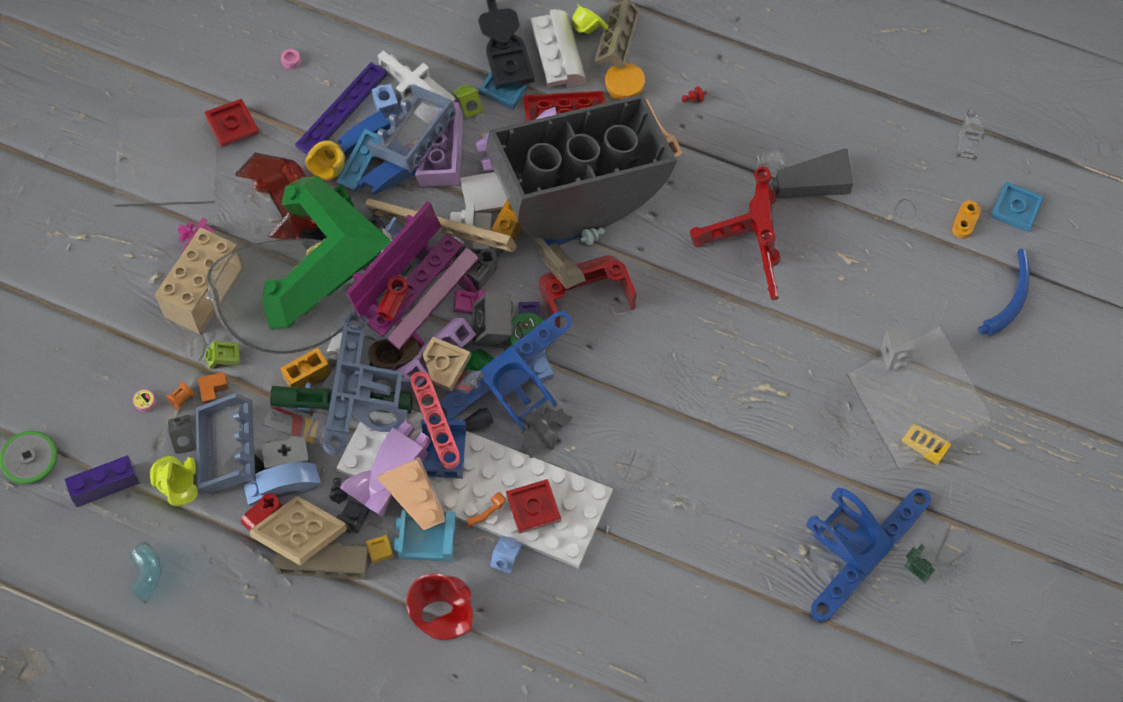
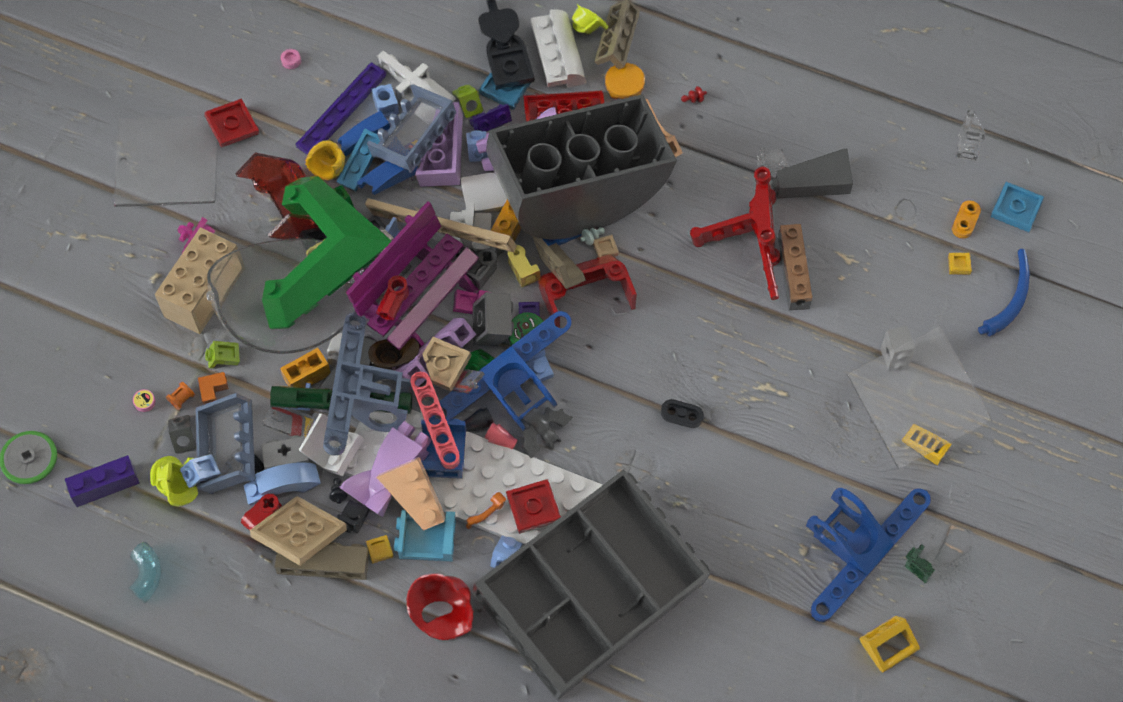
none -> light blue bracket [180,454,221,488]
none -> white bracket [299,413,364,476]
none -> light blue bracket [466,130,488,162]
none -> dark purple hinge [469,104,512,132]
none -> dark grey container [472,469,710,701]
none -> coral cone [484,423,518,449]
none -> light yellow leg [507,245,540,288]
none -> tan tile [593,235,619,257]
none -> black plate [661,399,704,428]
none -> medium nougat piece [778,224,812,311]
none -> yellow tile [859,616,920,673]
none -> yellow tile [948,253,972,275]

